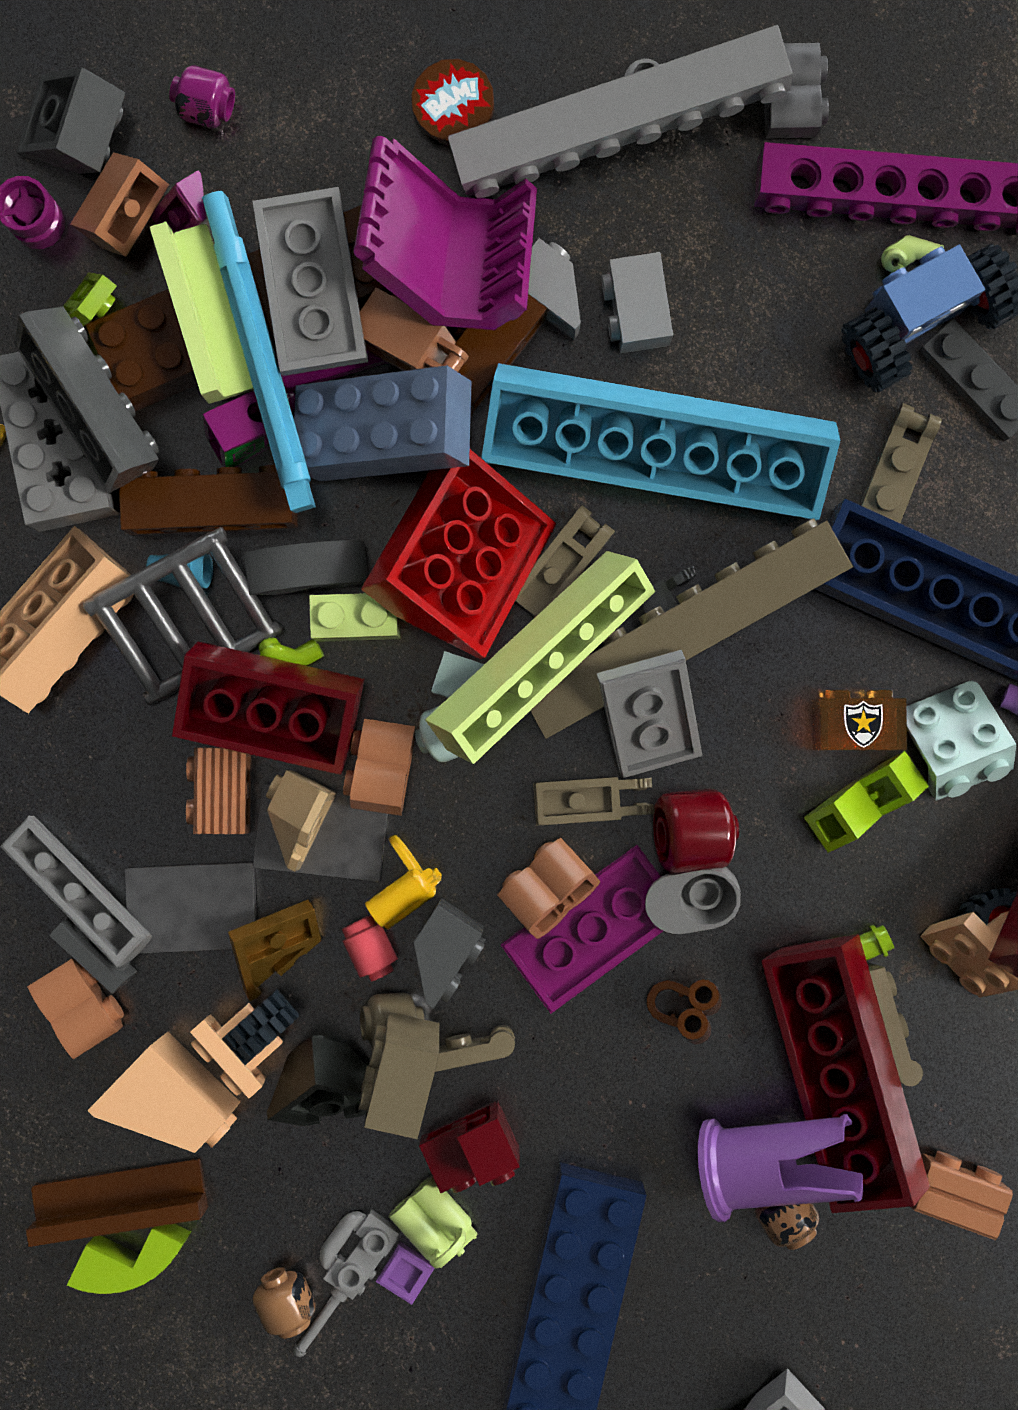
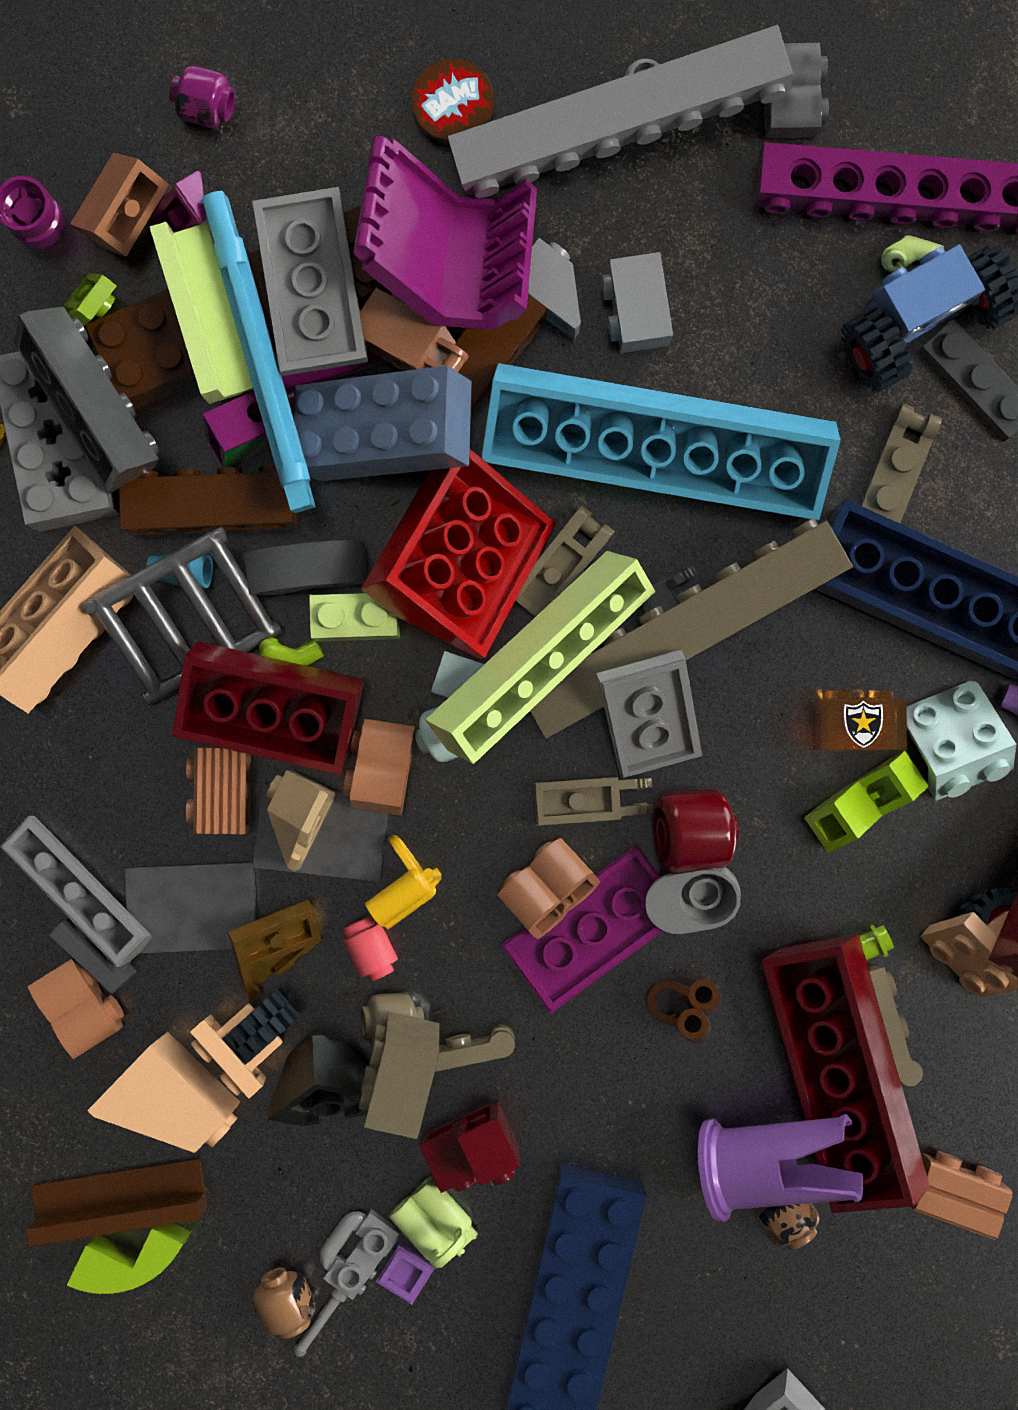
dark grey slope [16,67,125,174] -> none
dark grey slope [414,898,486,1009] -> none

